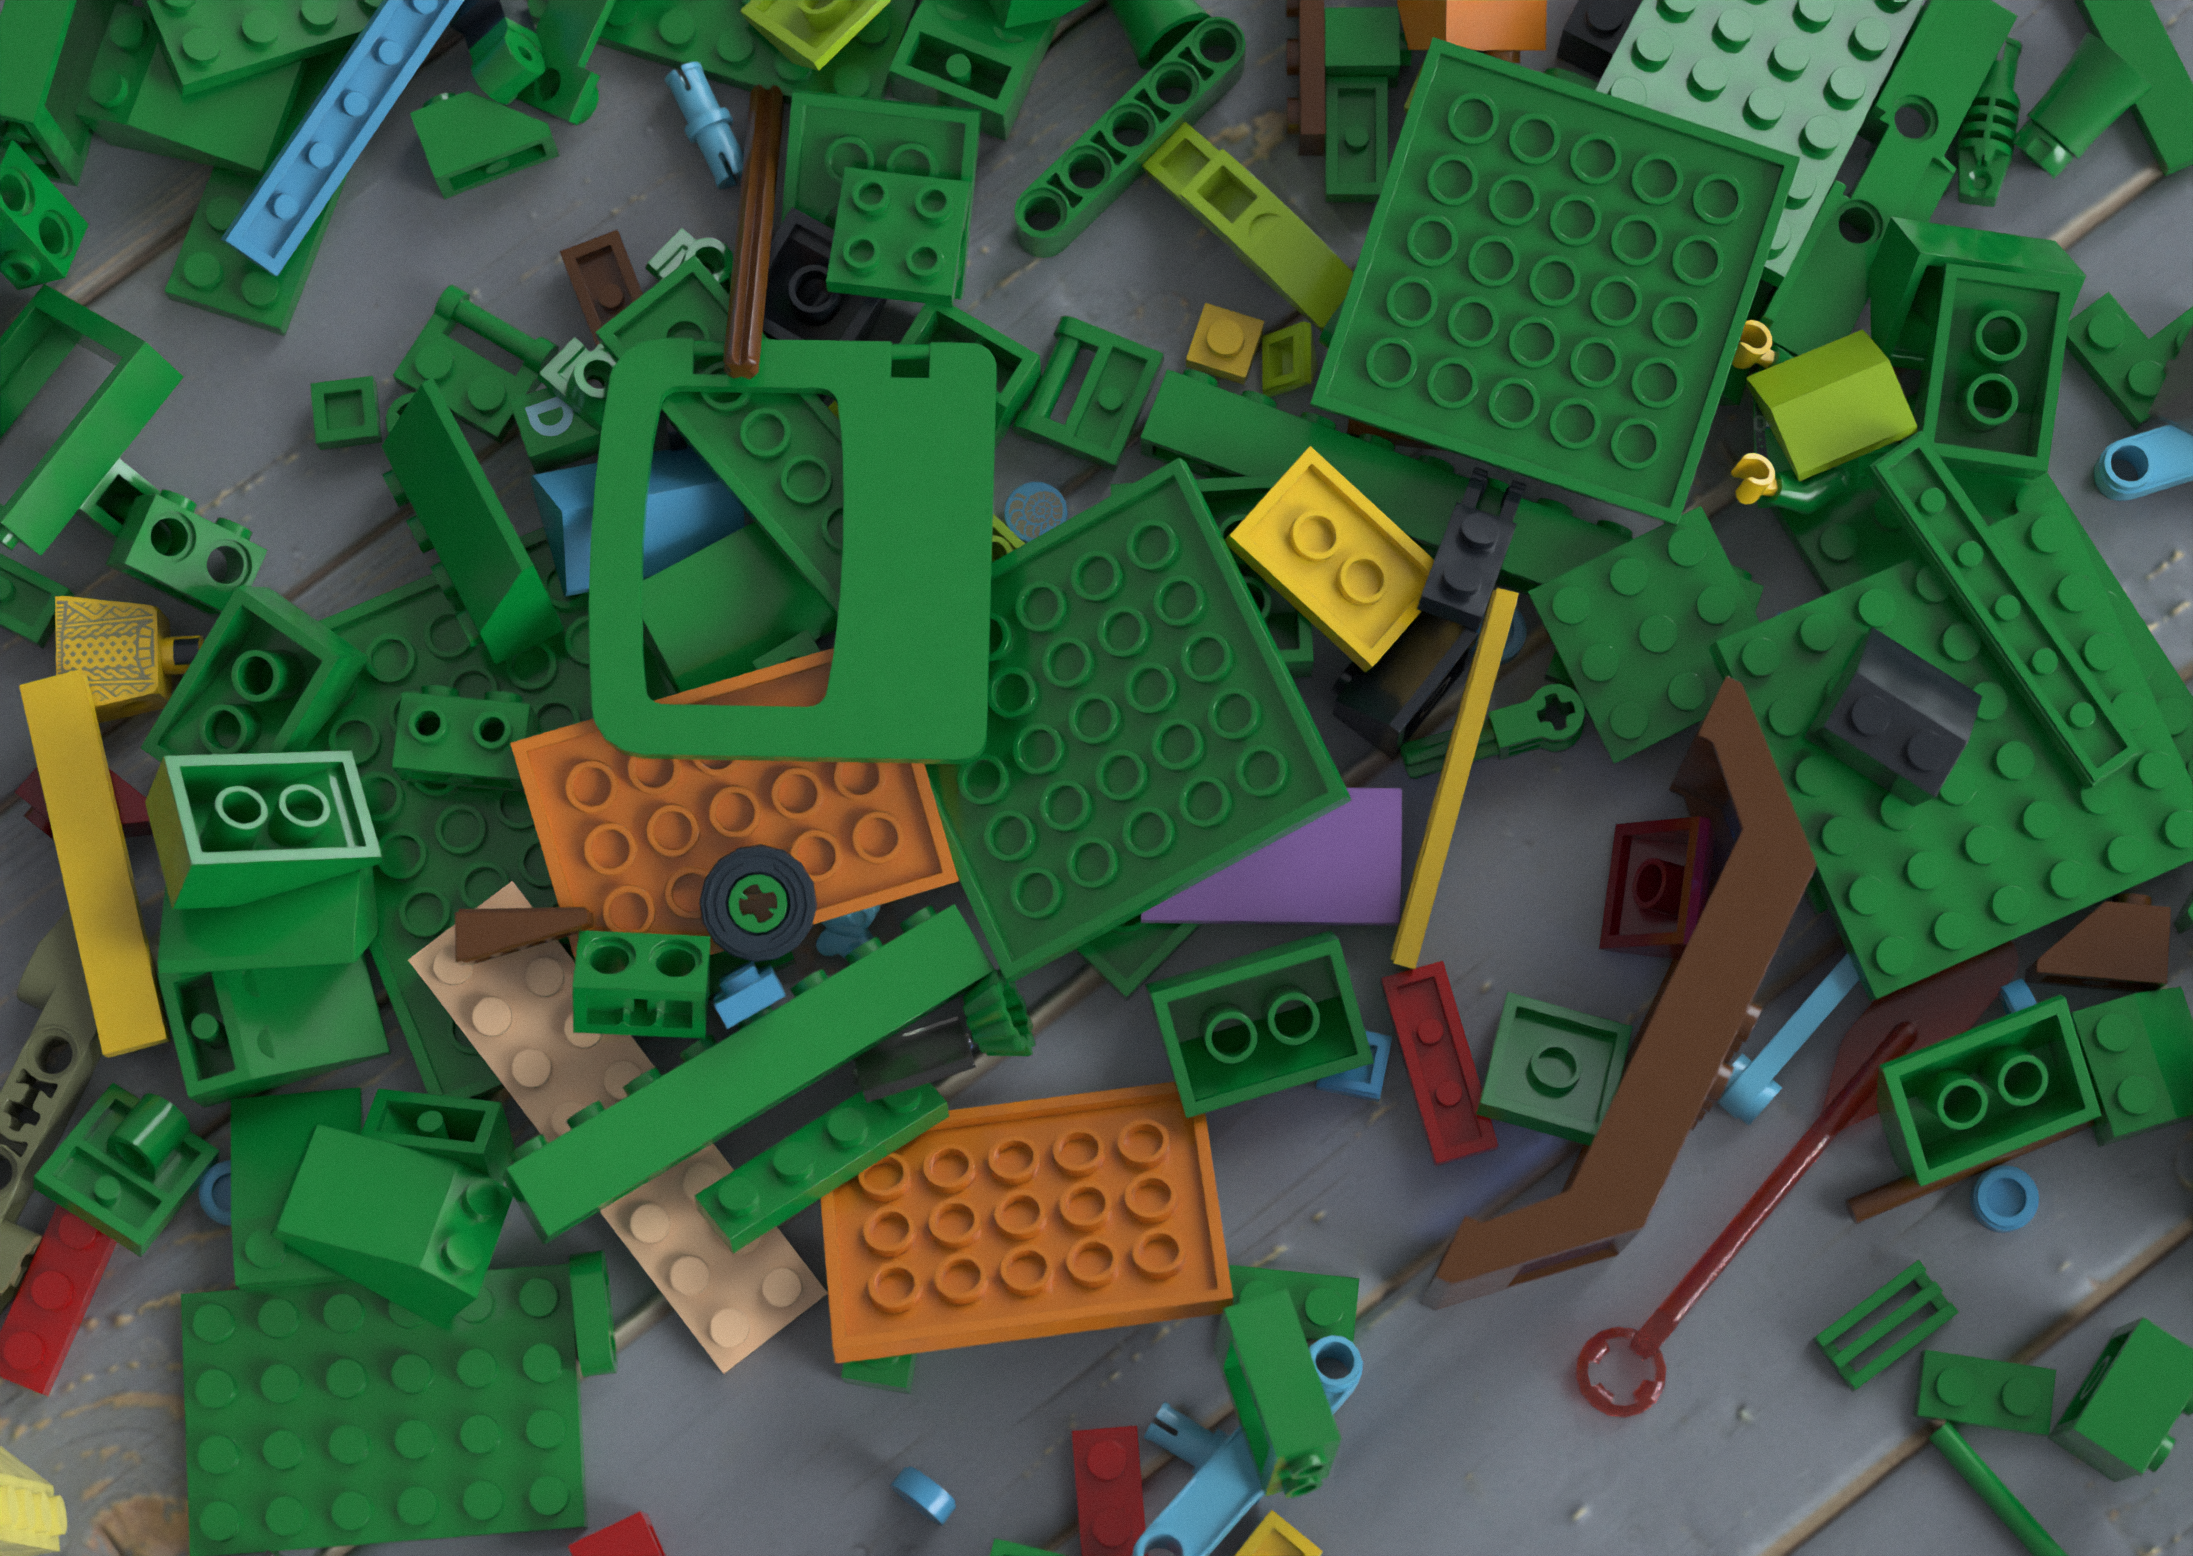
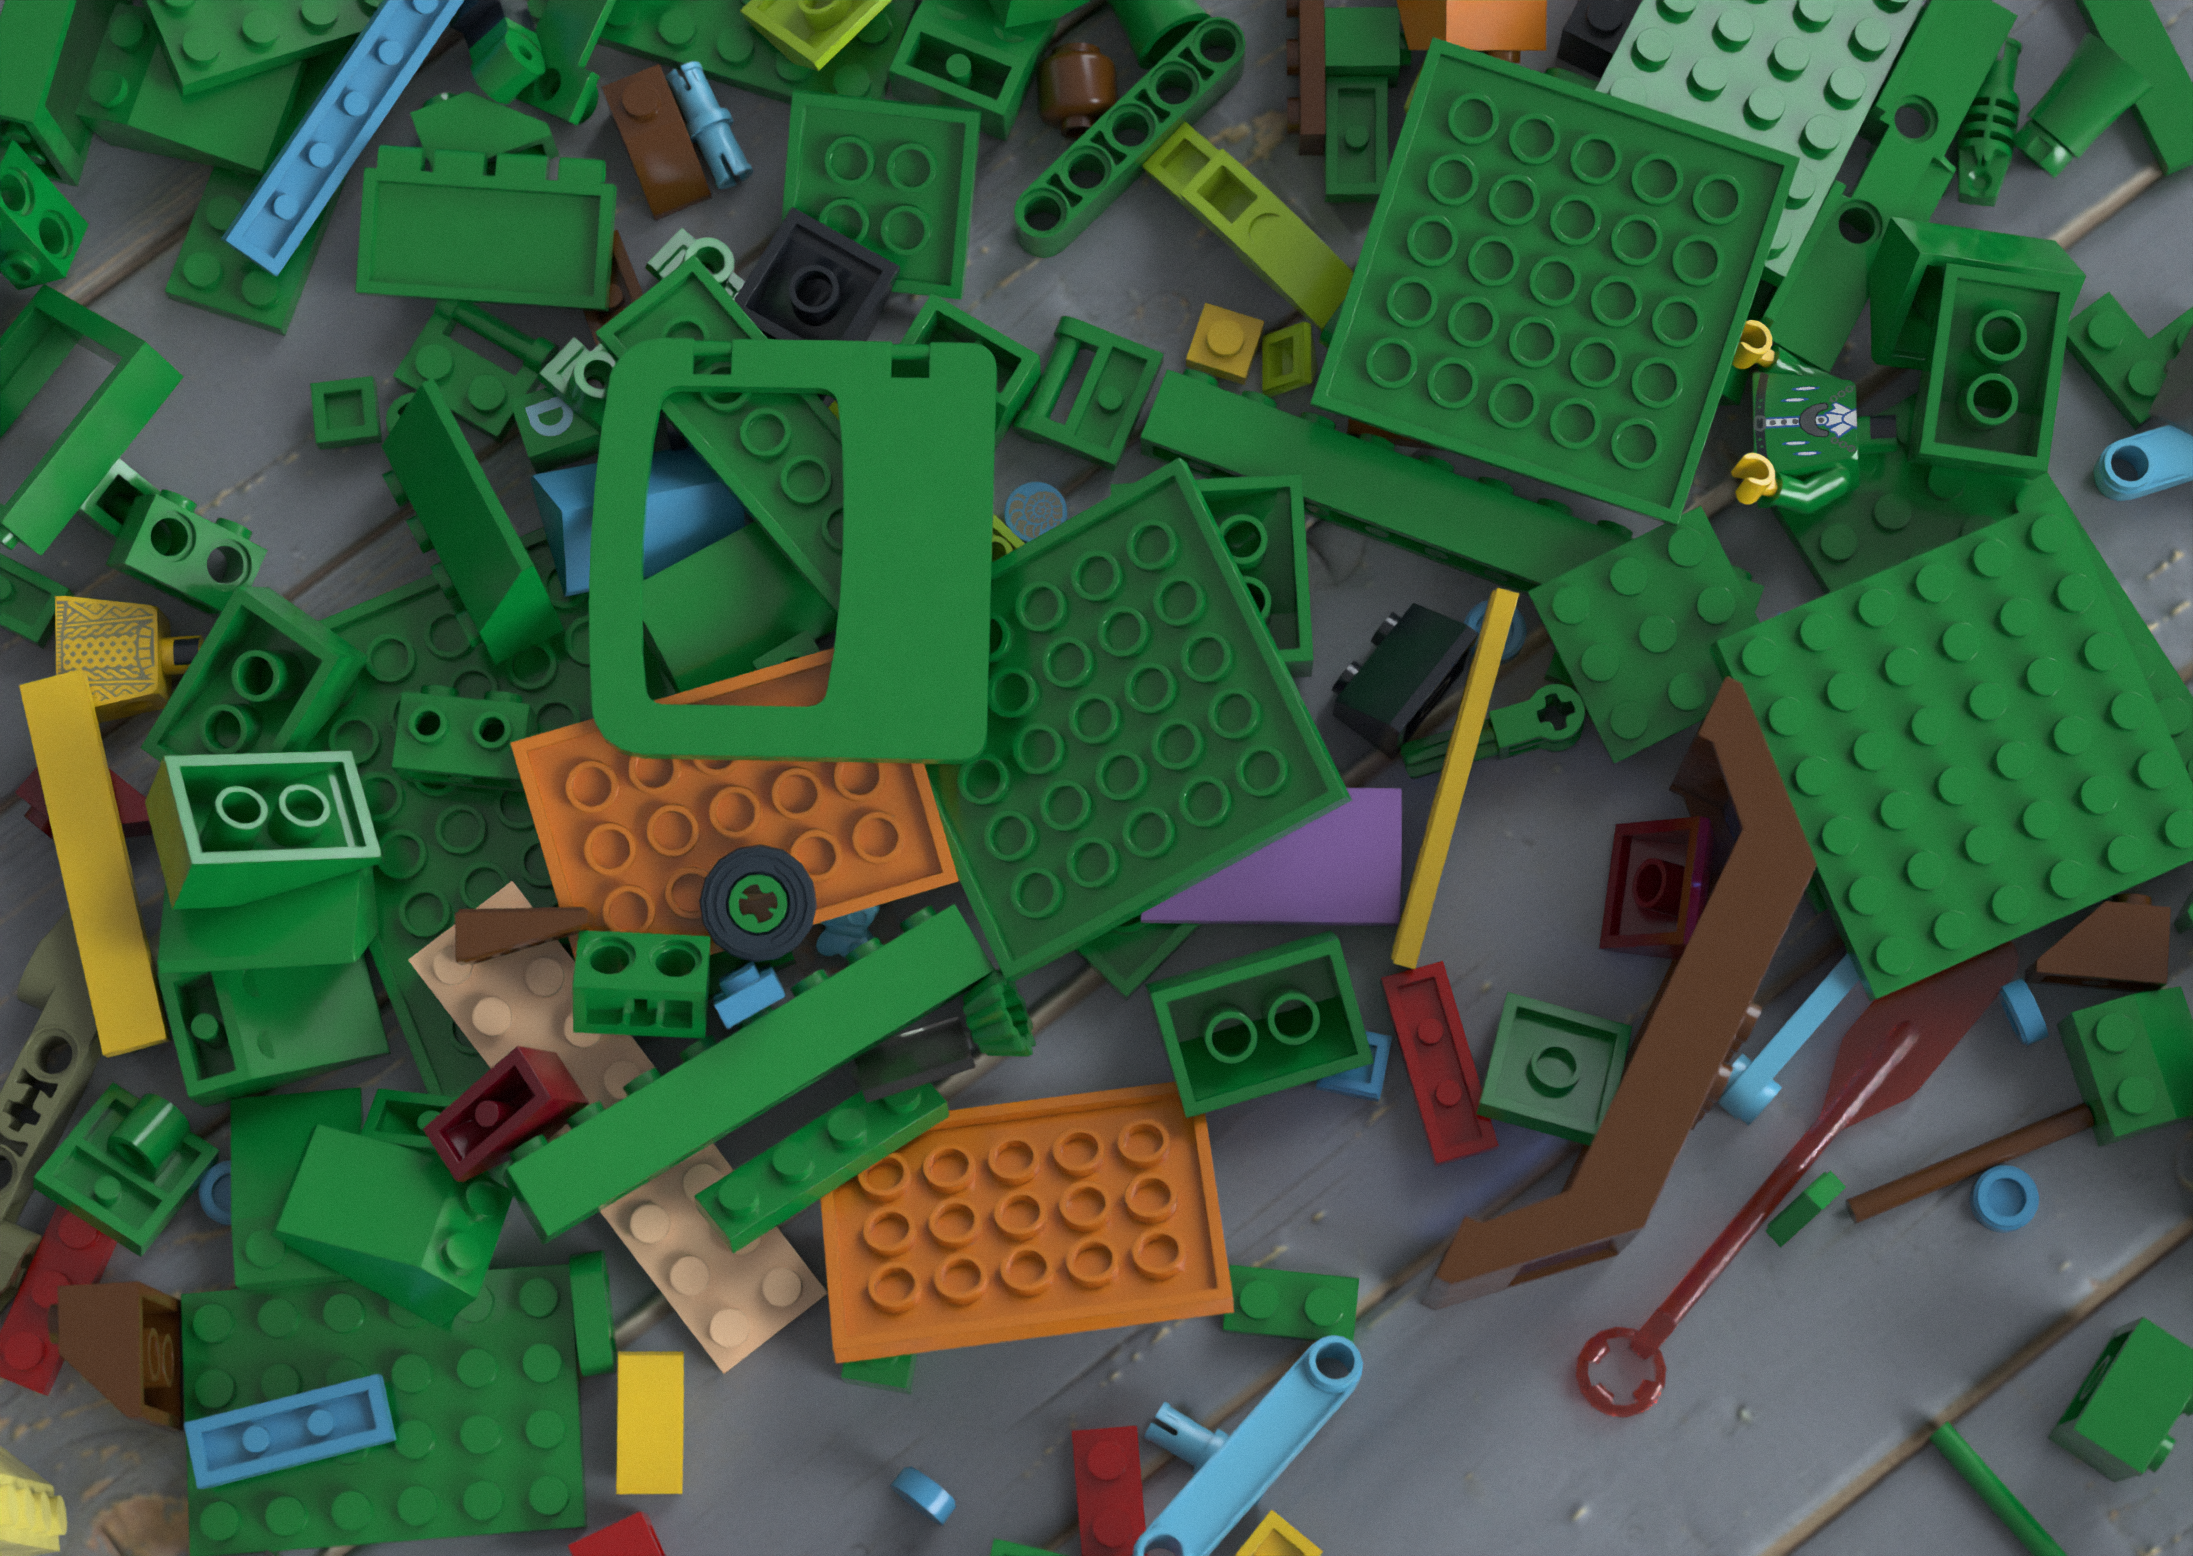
reddish brown axle [723,84,784,379] -> none
green plate [826,167,970,307] -> none
green window [1213,1289,1342,1498] -> none
yellow plate [1225,446,1434,673] -> none
black hinge [1417,467,1526,631] -> none
lime slope [1746,329,1918,481] -> none
black slope [1804,627,1982,807] -> none
green tile [1812,1260,1959,1392] -> none
green tile [1864,430,2144,790] -> none
green slope [1876,994,2102,1187] -> none
green plate [1914,1349,2056,1437] -> none
none -> reddish brown slope [48,1281,184,1432]
none -> dark azure plate [184,1374,396,1489]
none -> green hinge [355,145,617,312]
none -> dark red slope [423,1046,590,1182]
none -> reddish brown slope [602,64,712,220]
none -> yellow slope [615,1351,684,1494]
none -> reddish brown head [1037,42,1118,140]
none -> green tile [1765,1170,1846,1248]

